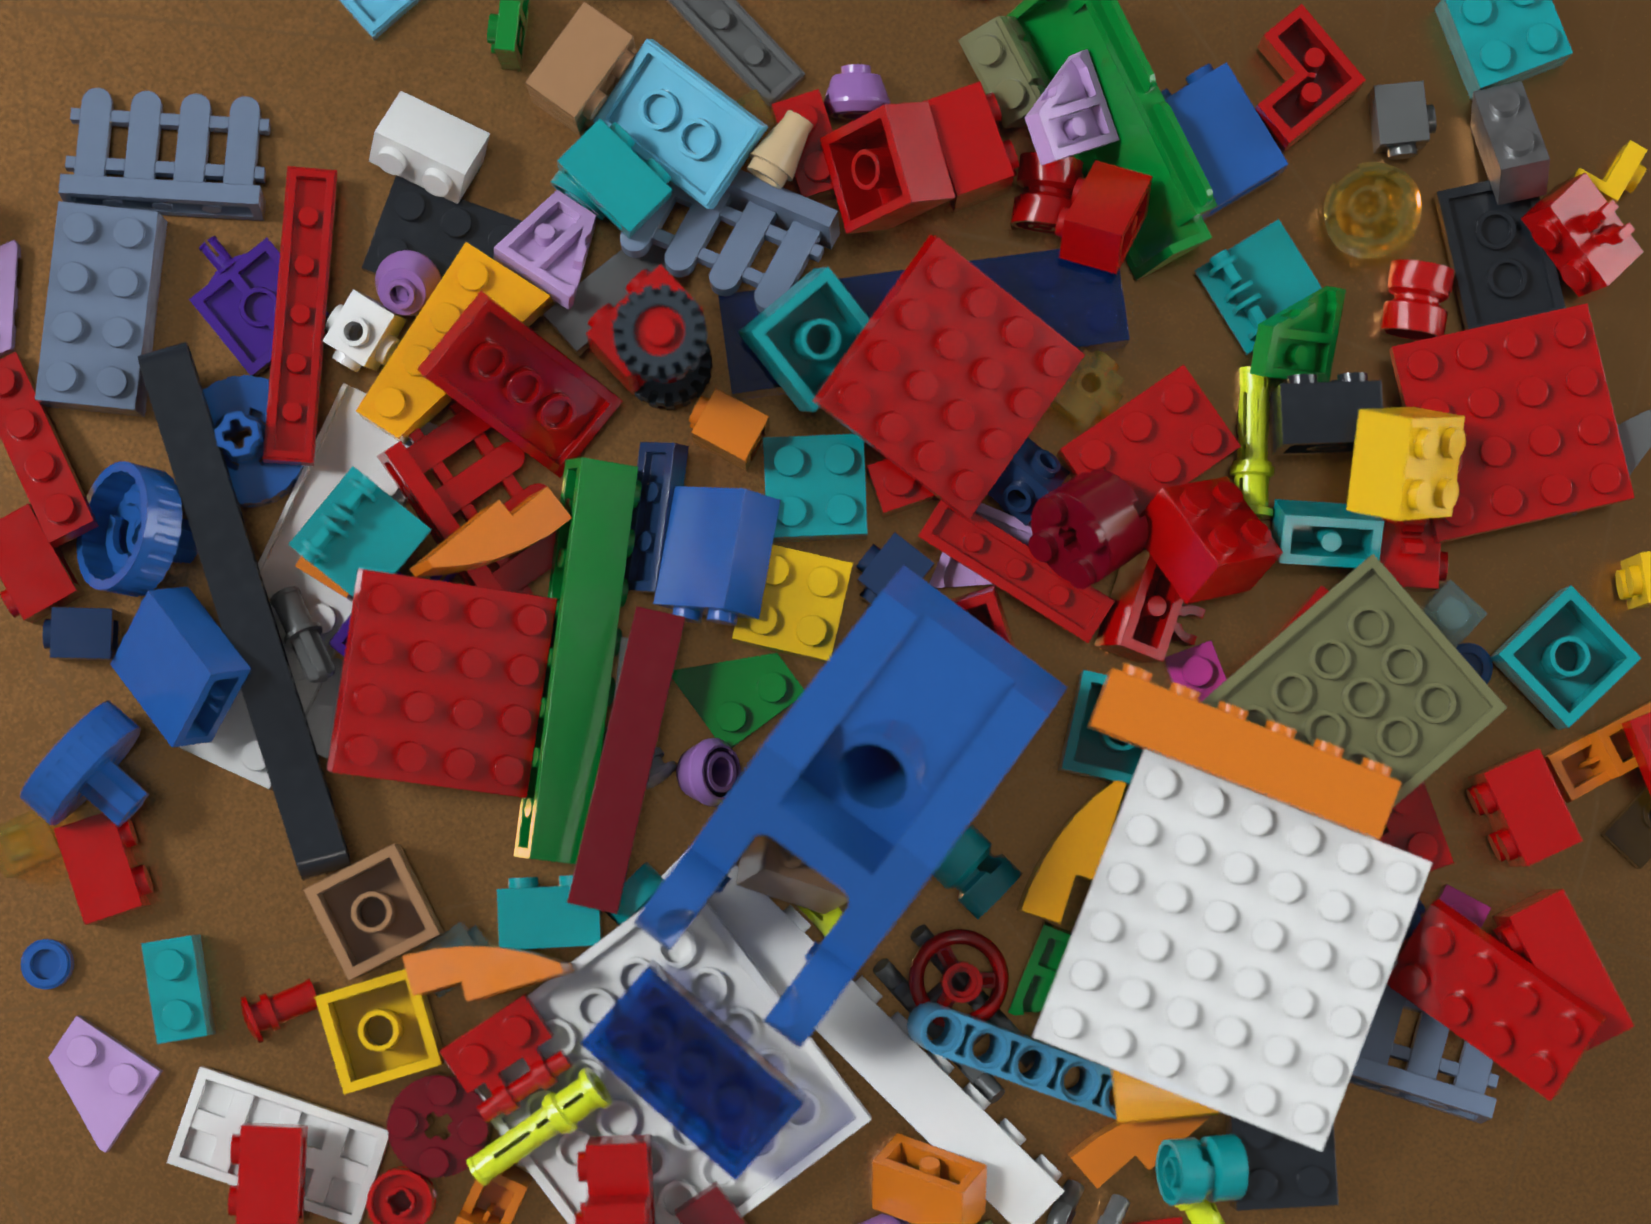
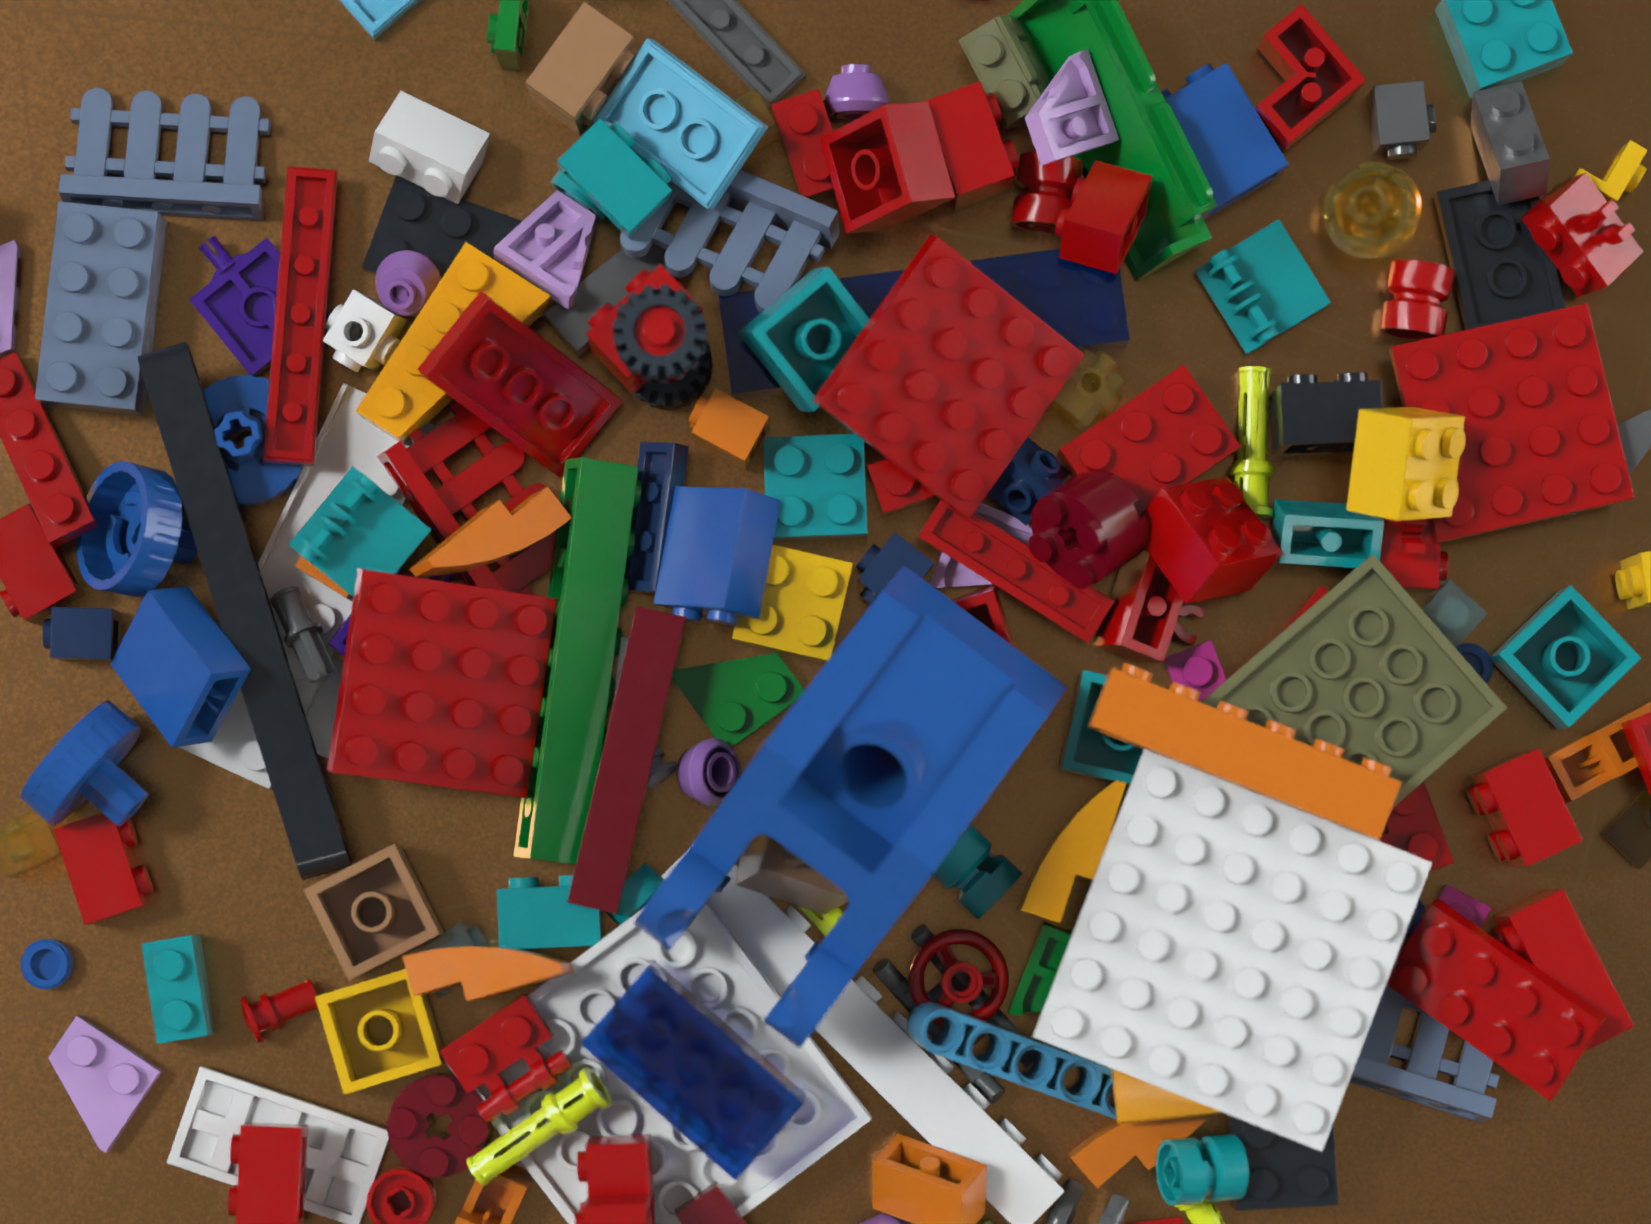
tan cone [747,110,813,189] -> none
green wing [1250,286,1346,382] -> none

